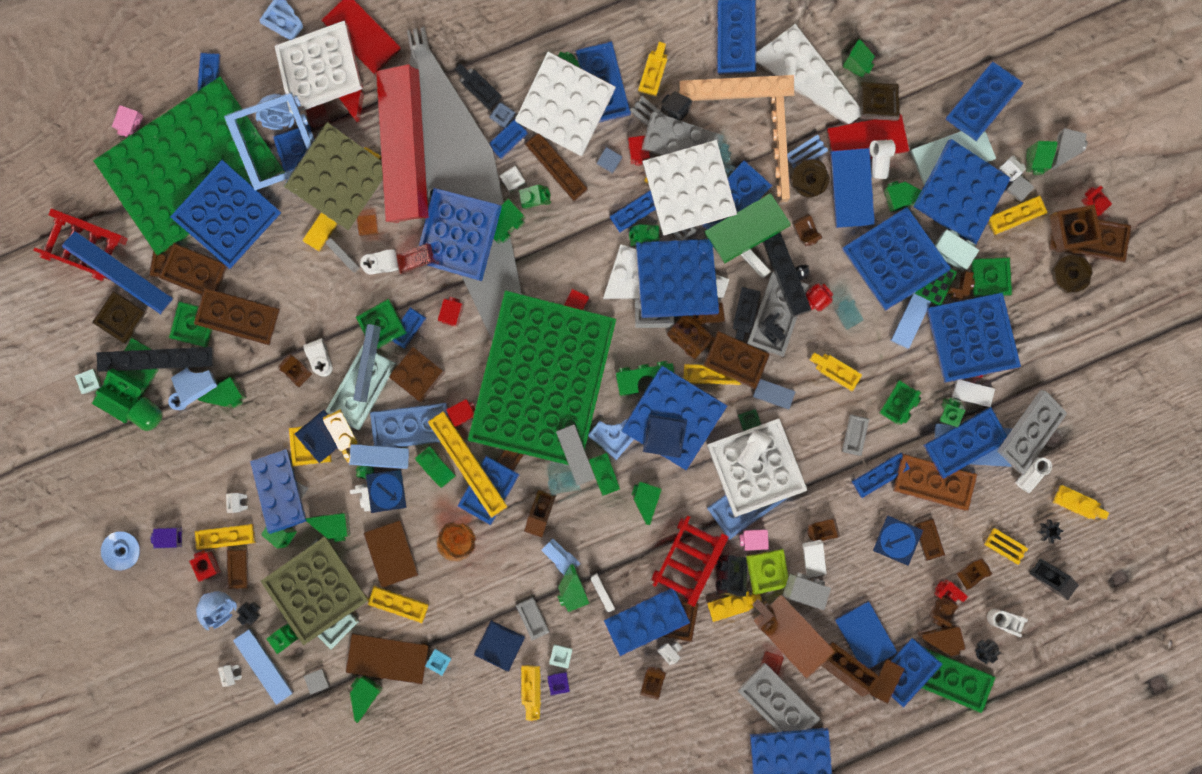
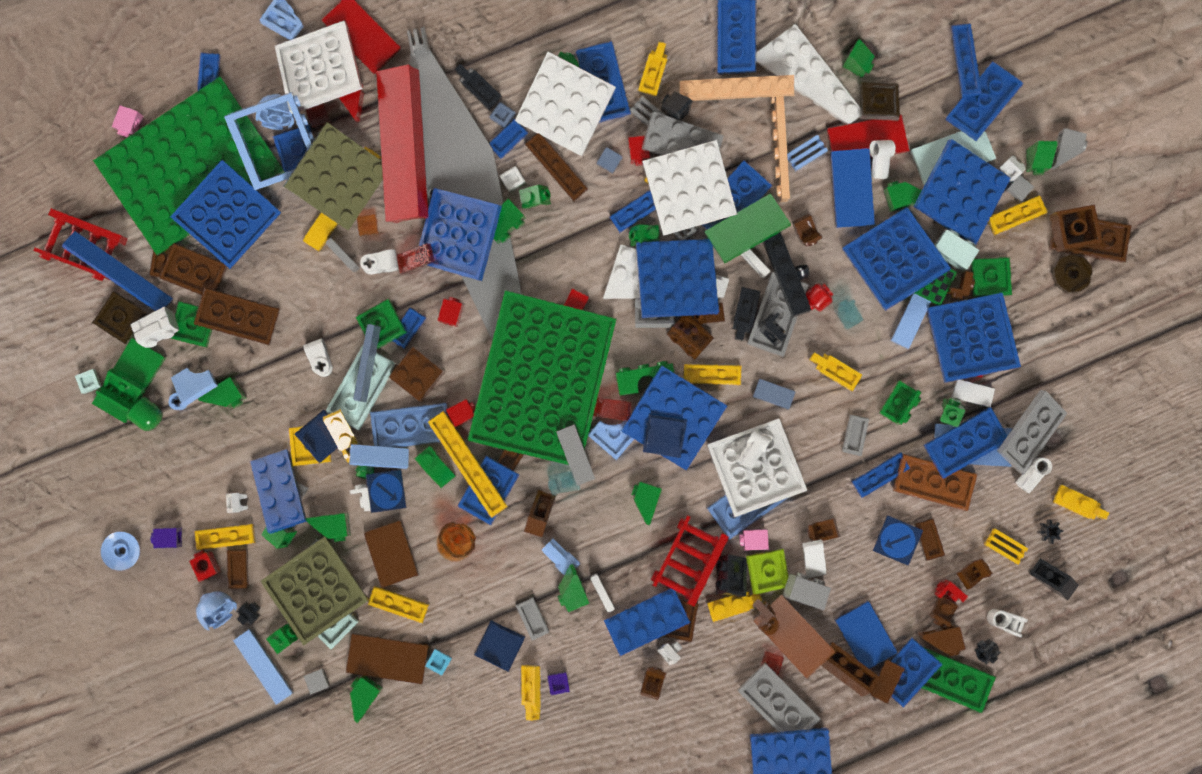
black plate [96,347,215,372] -> none
white tile [218,665,242,687] -> none
reddish brown bracket [277,354,312,388] -> none
light aqua plate [549,644,573,668] -> none
green brick [589,453,620,496] -> none
reddish brown tile [703,331,770,389] -> none
clear light blue bracket [720,143,735,175] -> none
dark green tile [737,408,762,431] -> none
dark brown plate [791,159,830,198] -> none
red bracket [1081,185,1112,217] -> none
none -> white brick [131,306,179,348]
none -> clear red tile [593,398,632,421]
none -> blue tile [951,23,982,97]

